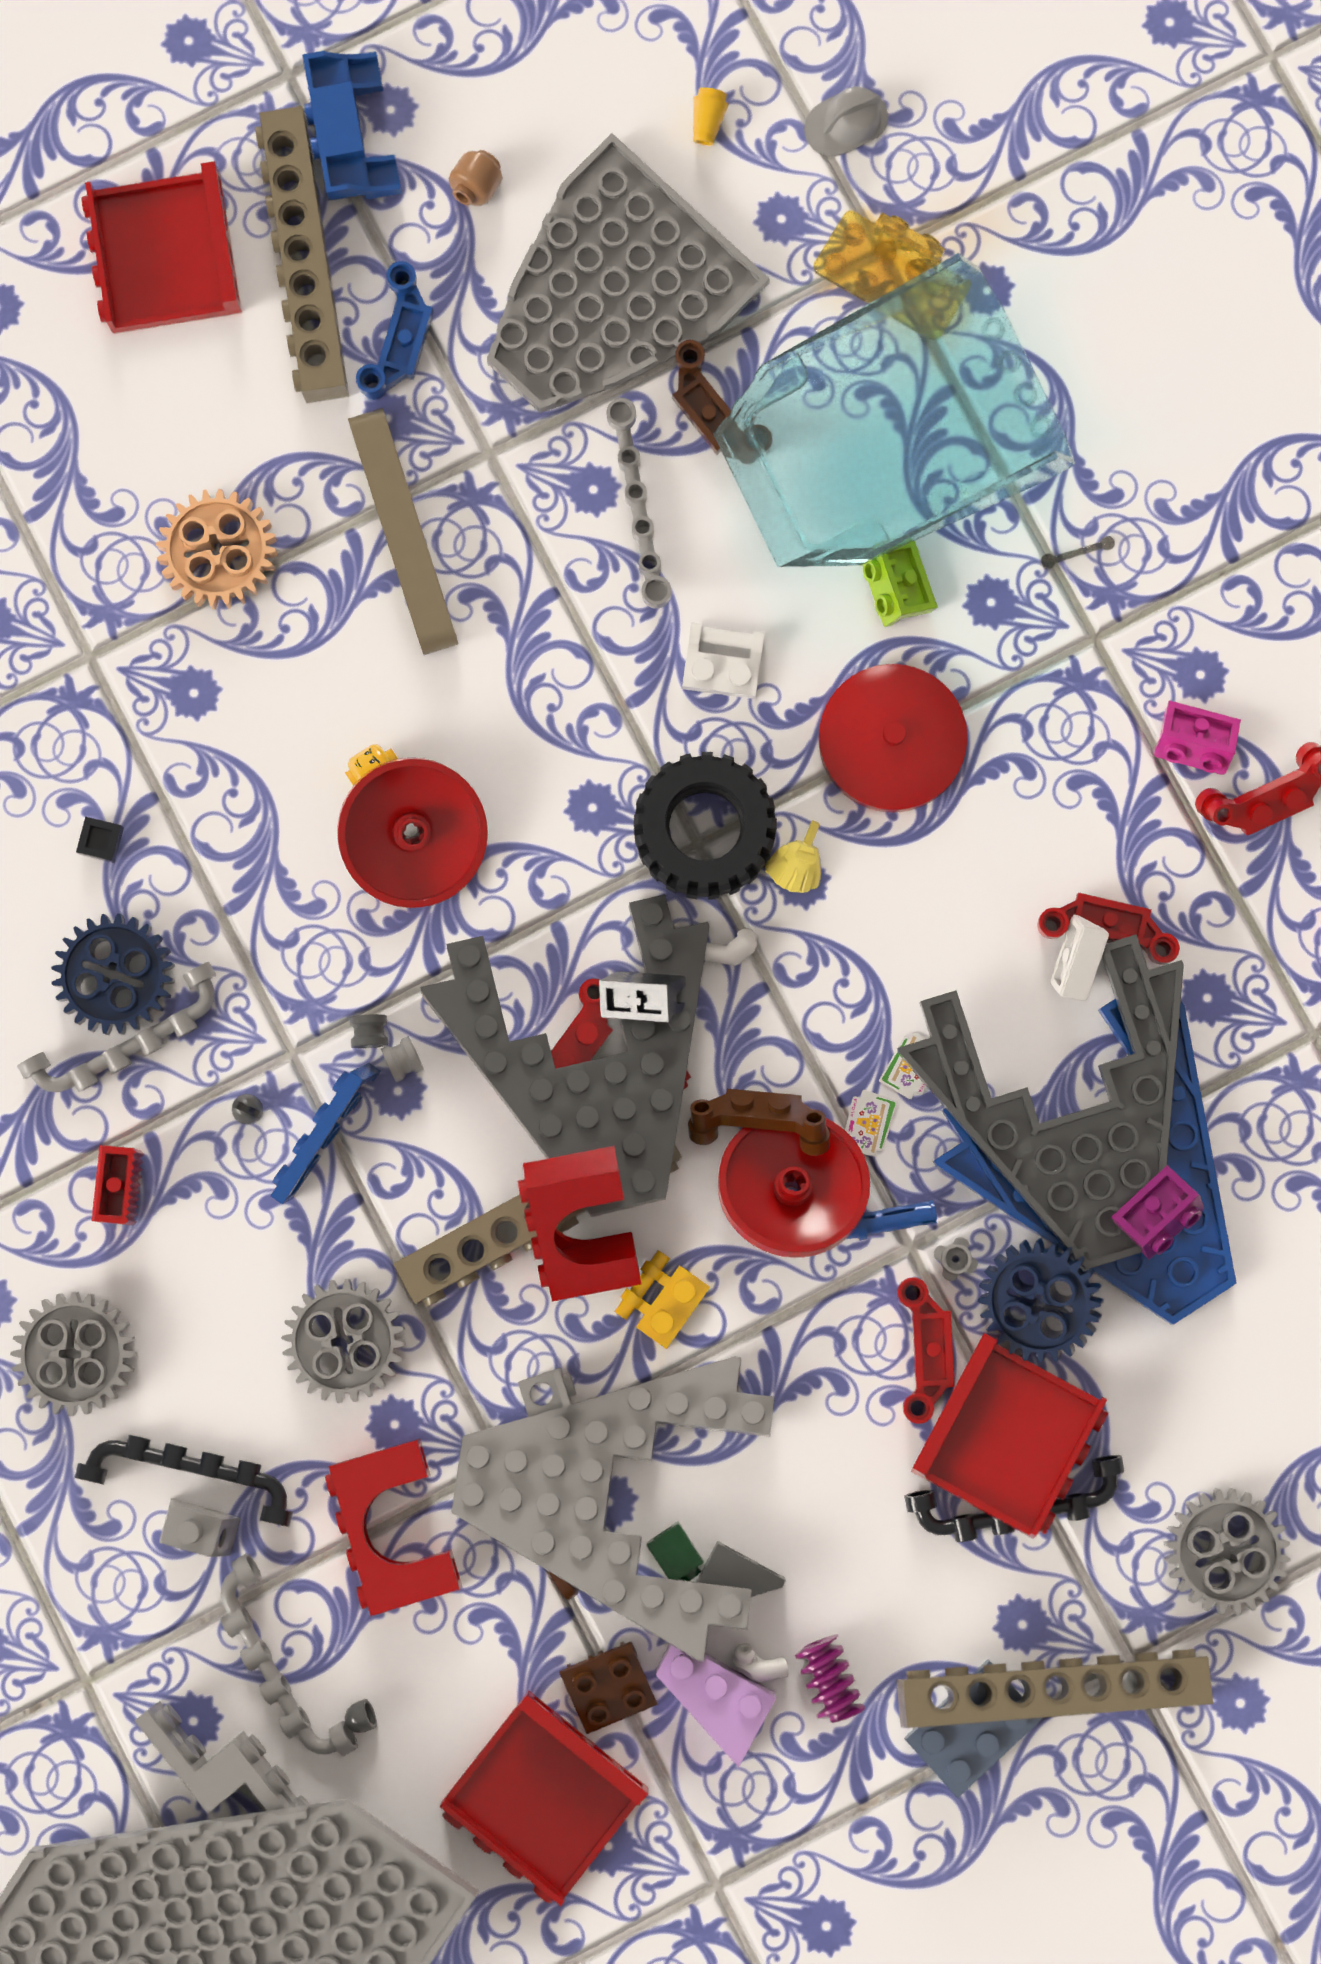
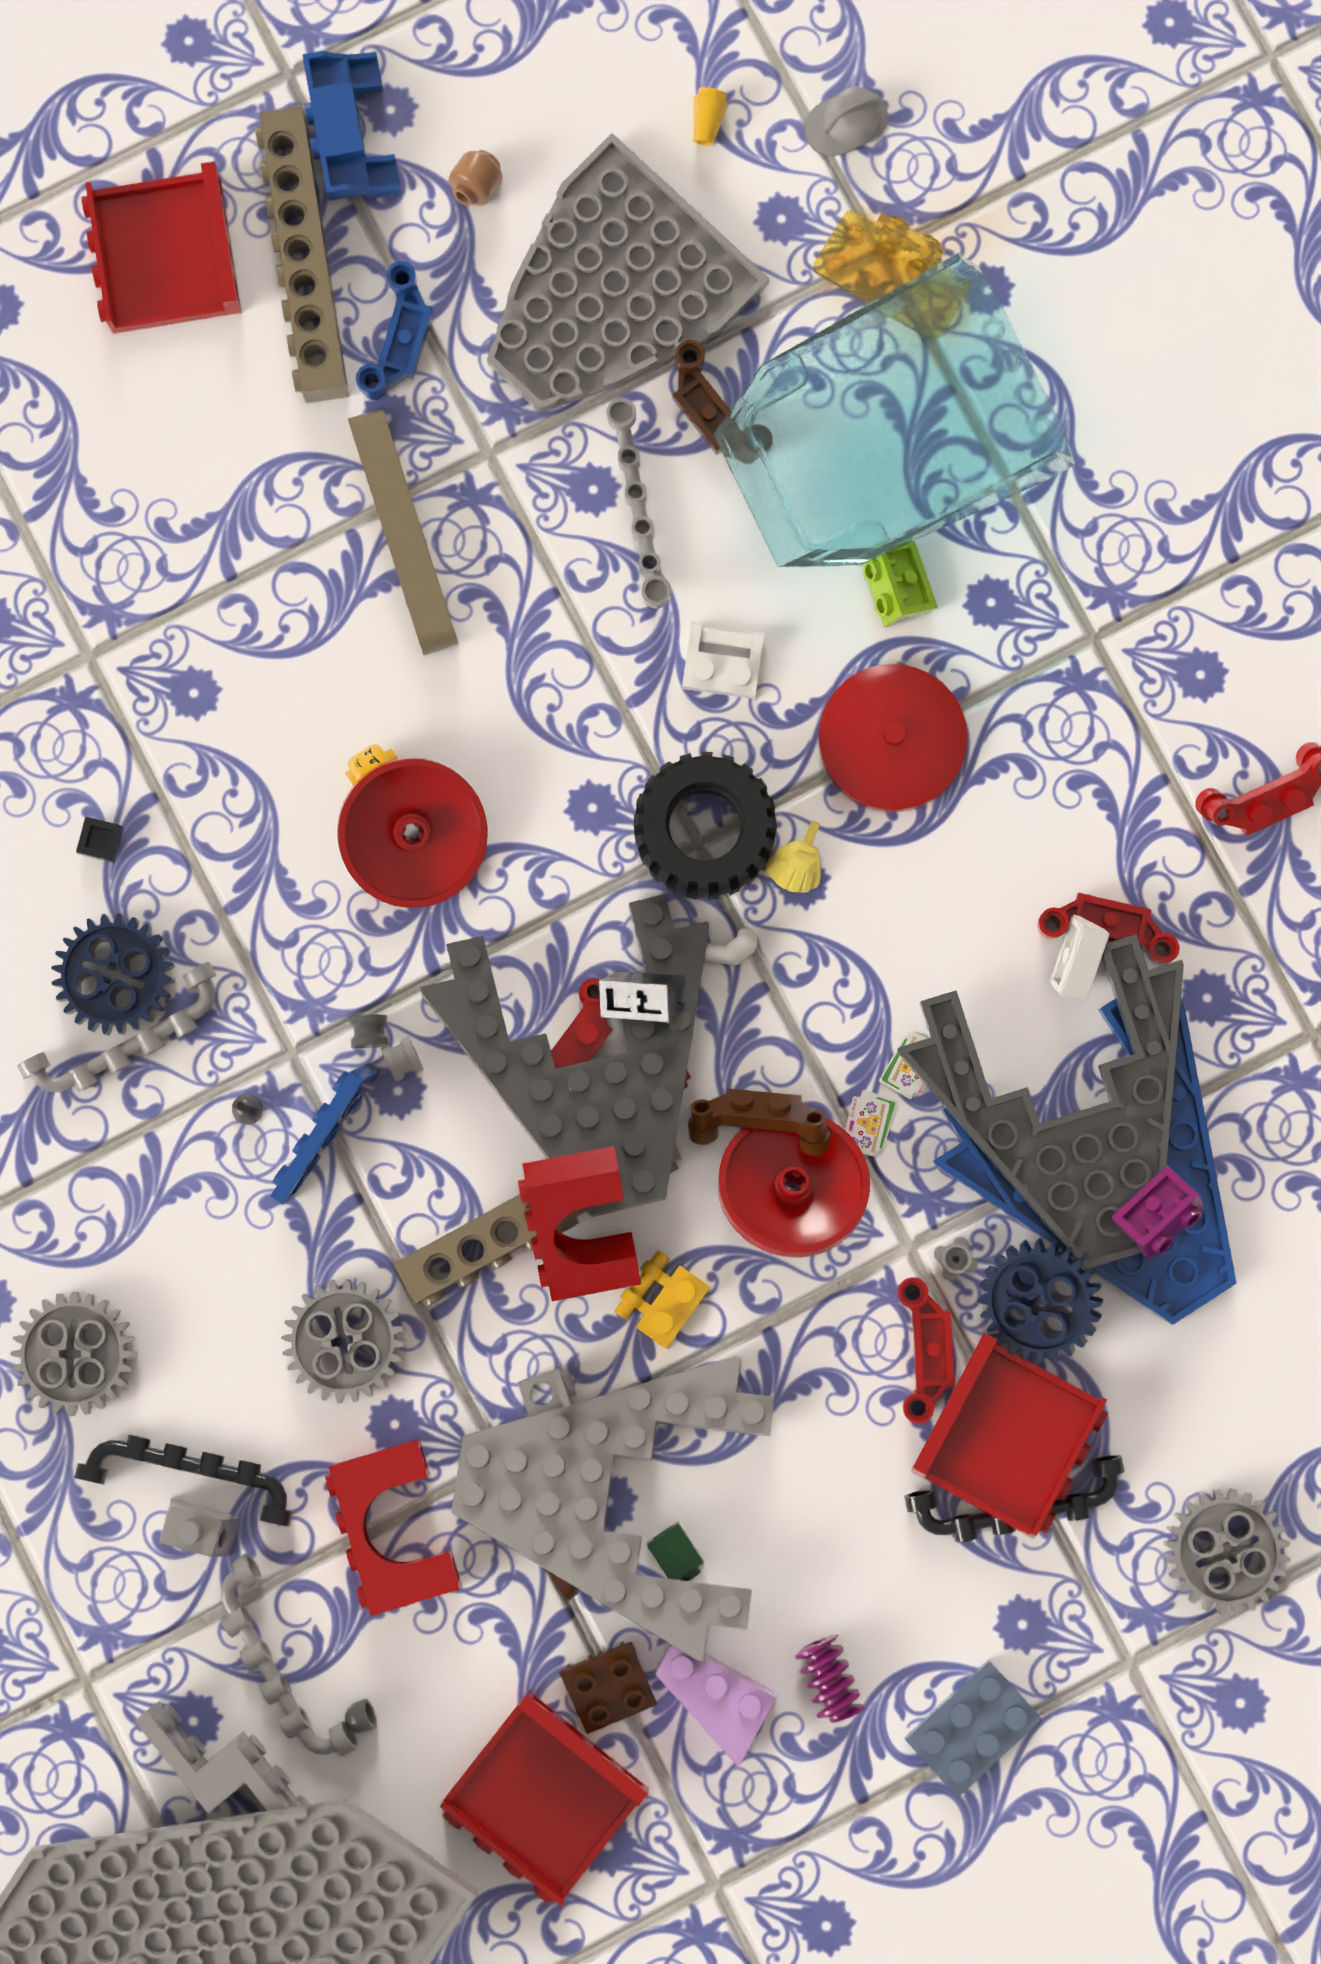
red brick [91,1145,144,1226] -> none
light nougat gear [156,489,278,610] -> none
dark grey slope [696,1540,786,1597] -> none
white arm [732,1643,788,1682] -> none
blue pin [847,1200,937,1241] -> none
dark tan brick [896,1649,1213,1728] -> none
clear smoke hinge [1040,536,1115,570] -> none
dark pink bracket [1154,700,1241,775] -> none

